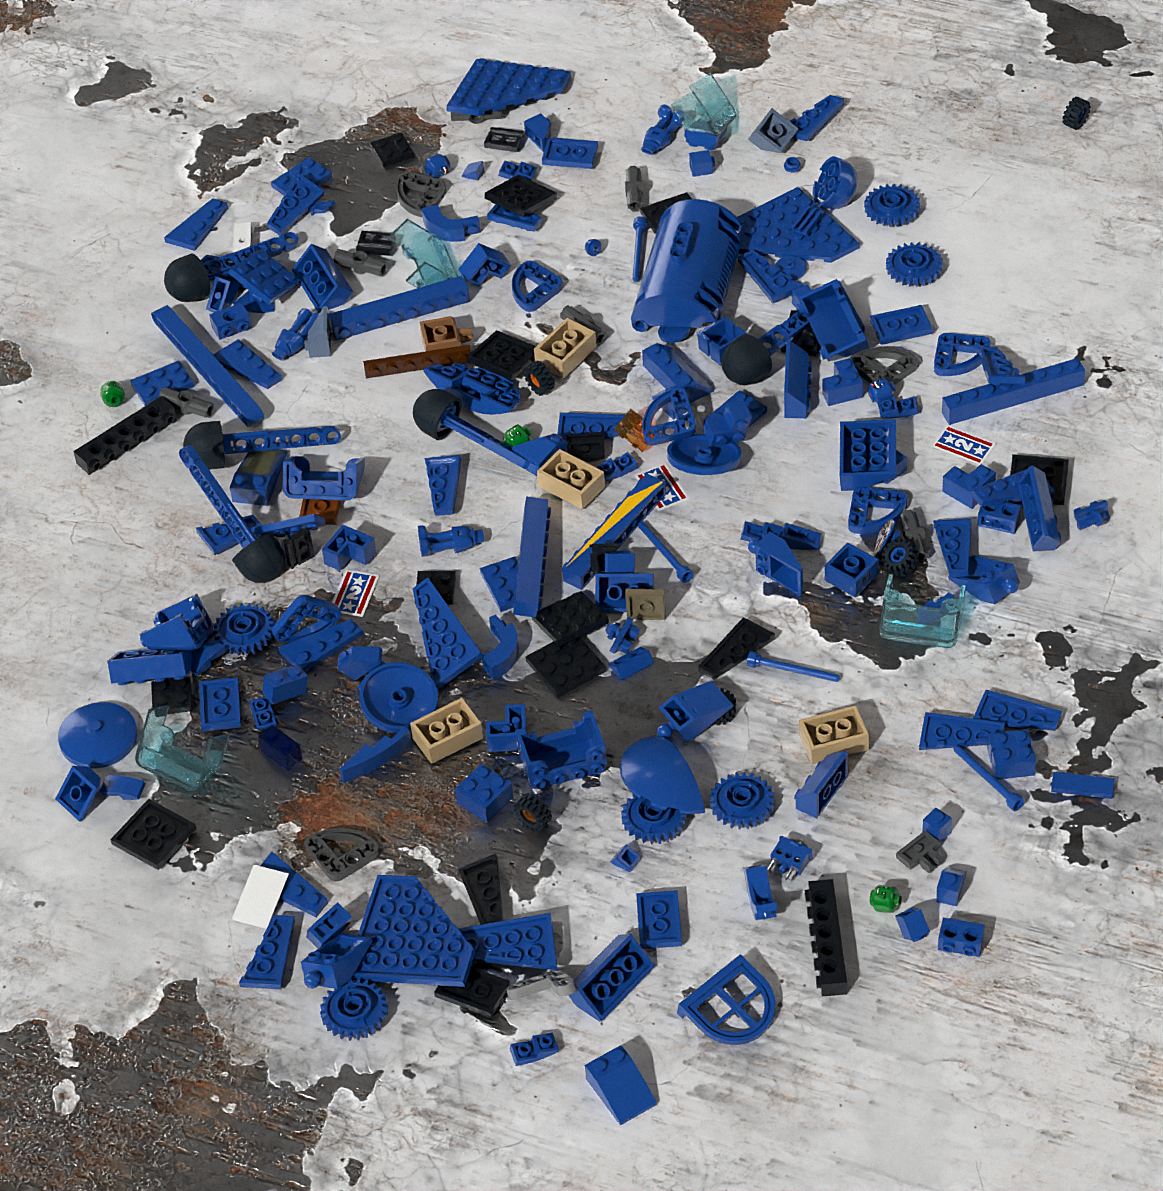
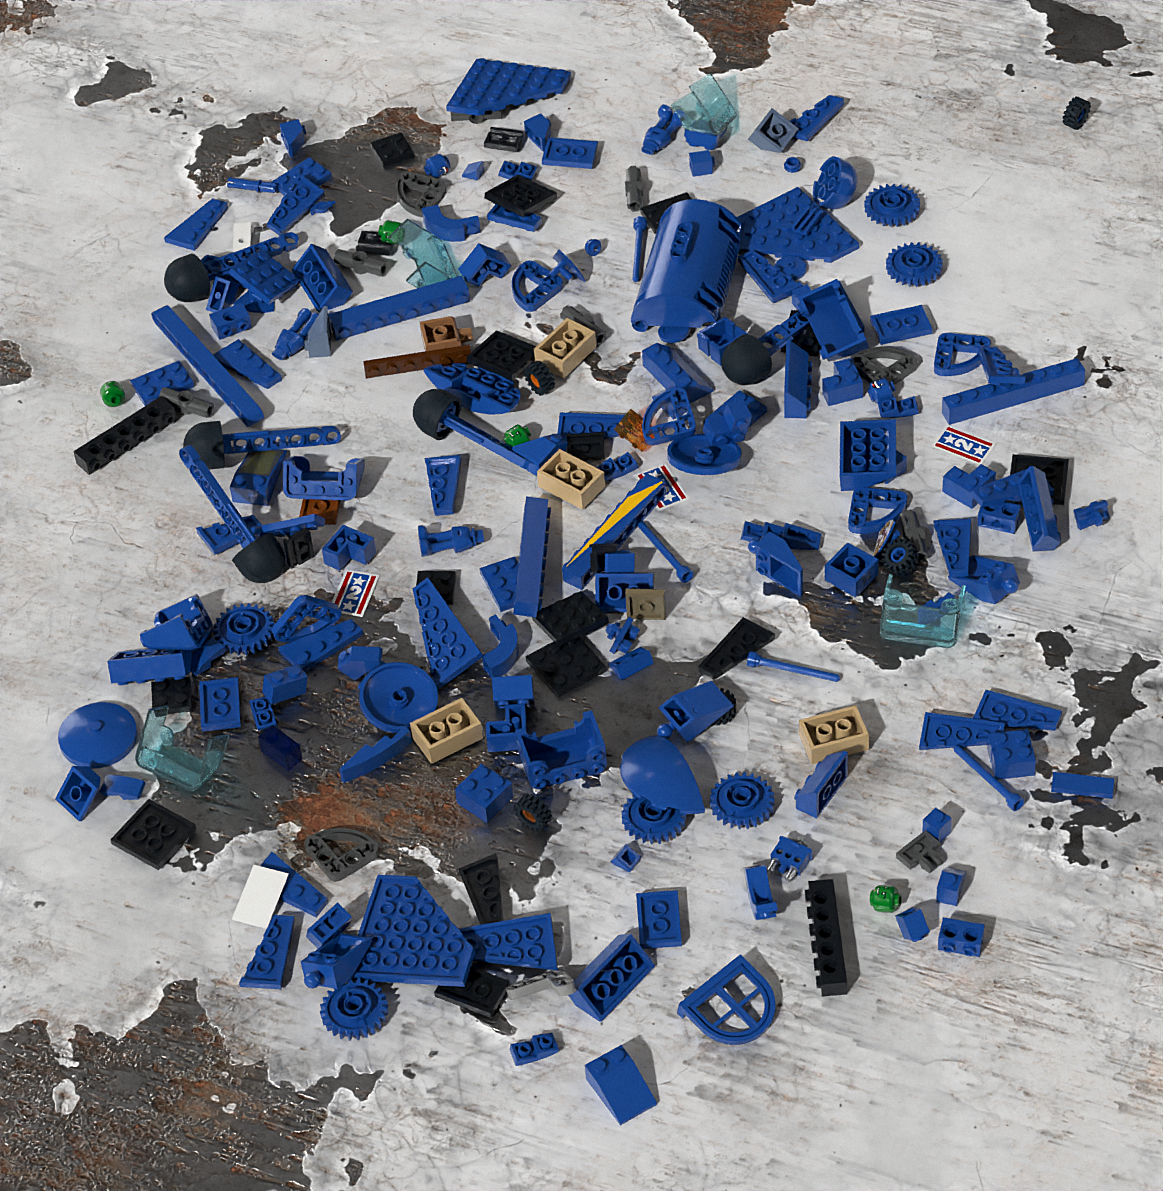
none -> blue axle [227,177,277,193]
none -> blue slope [279,119,306,157]
none -> green head [378,220,405,244]
none -> blue brick [492,675,535,709]
none -> blue shield [549,249,586,282]

